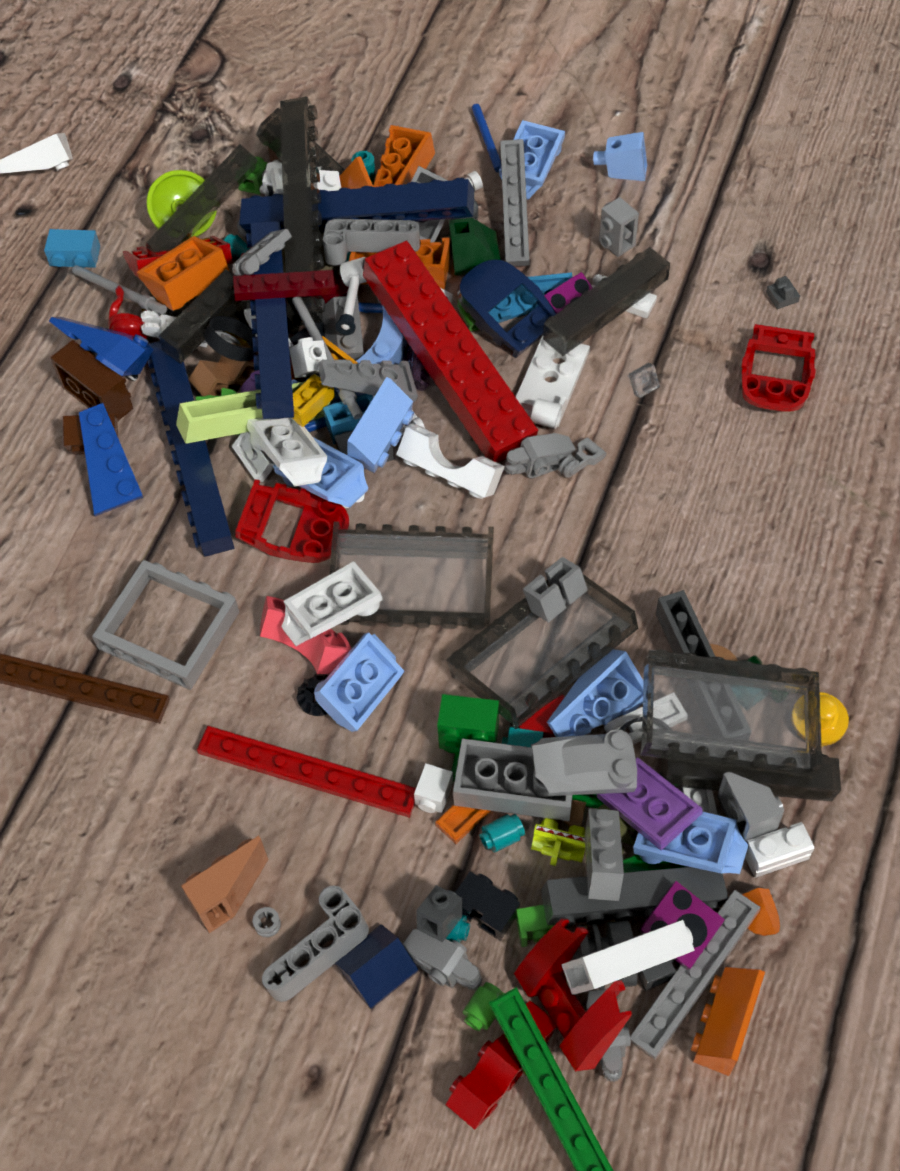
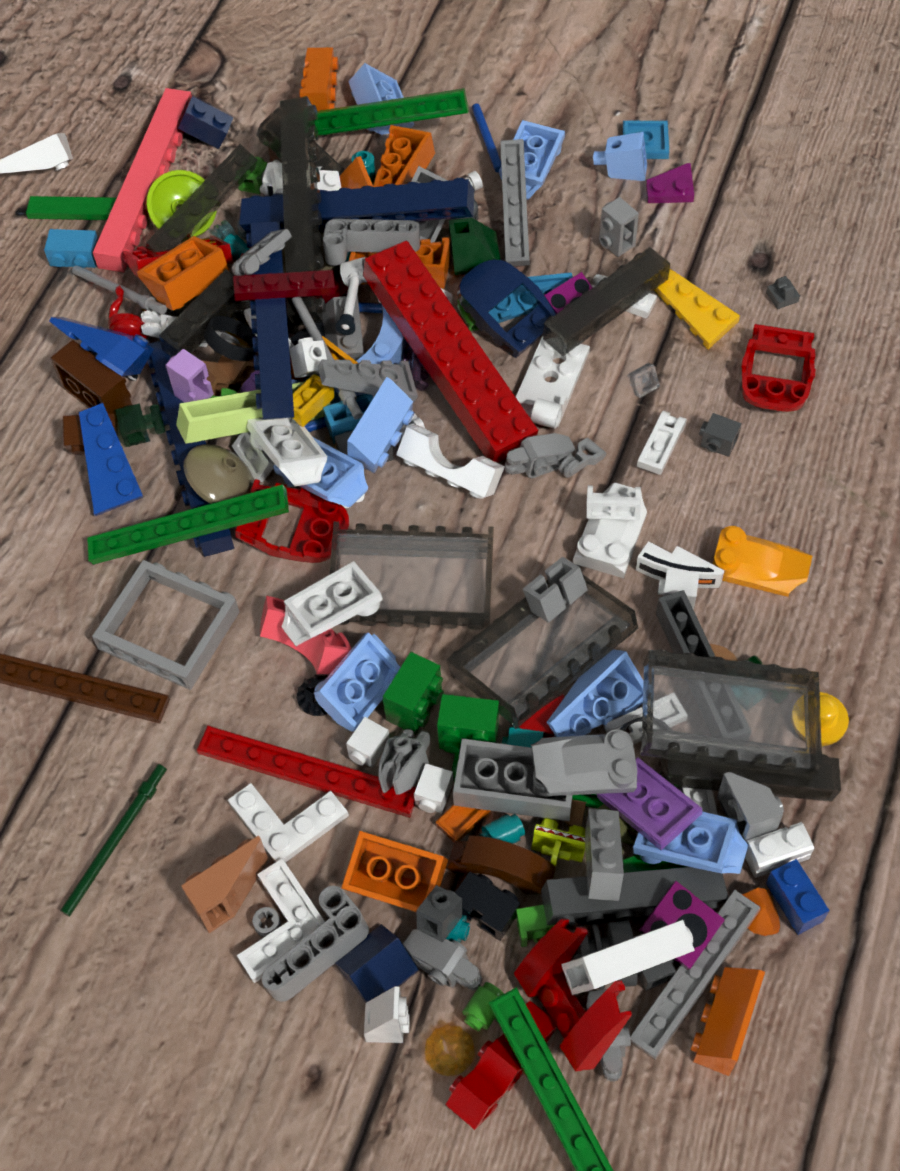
none -> green tile [26,196,117,220]
none -> dark green bar [60,764,167,917]
none -> green plate [87,484,289,565]
none -> coral brick [93,88,192,273]
none -> clear green brick [115,403,165,447]
none -> lavender brick [166,349,214,403]
none -> dark blue slope [178,94,234,149]
none -> dark tan dish [184,444,254,504]
none -> clear light blue bush [214,220,236,240]
none -> white plate [228,783,349,863]
none -> white plate [237,859,325,983]
none -> green tile [290,88,469,137]
none -> orange wedge [299,47,339,113]
none -> orange slope [341,831,448,912]
none -> white brick [346,717,390,768]
none -> light blue slope [348,63,414,135]
none -> white slope [364,987,410,1043]
none -> light grey hinge [379,729,430,795]
none -> green brick [383,651,444,735]
none -> clear yellow gear [425,1024,475,1076]
none -> reddish brown arch [446,836,556,895]
none -> white slope [573,483,647,578]
none -> white hinge [587,485,641,520]
none -> dark azure tile [622,121,669,159]
none -> white slope [636,541,724,588]
none -> white plate [637,411,687,475]
none -> magenta wing [646,163,694,204]
none -> yellow wing [649,265,740,350]
none -> white brick [658,569,699,610]
none -> dark grey brick [699,413,742,457]
none -> light orange slope [713,526,813,597]
none -> blue brick [766,859,830,935]

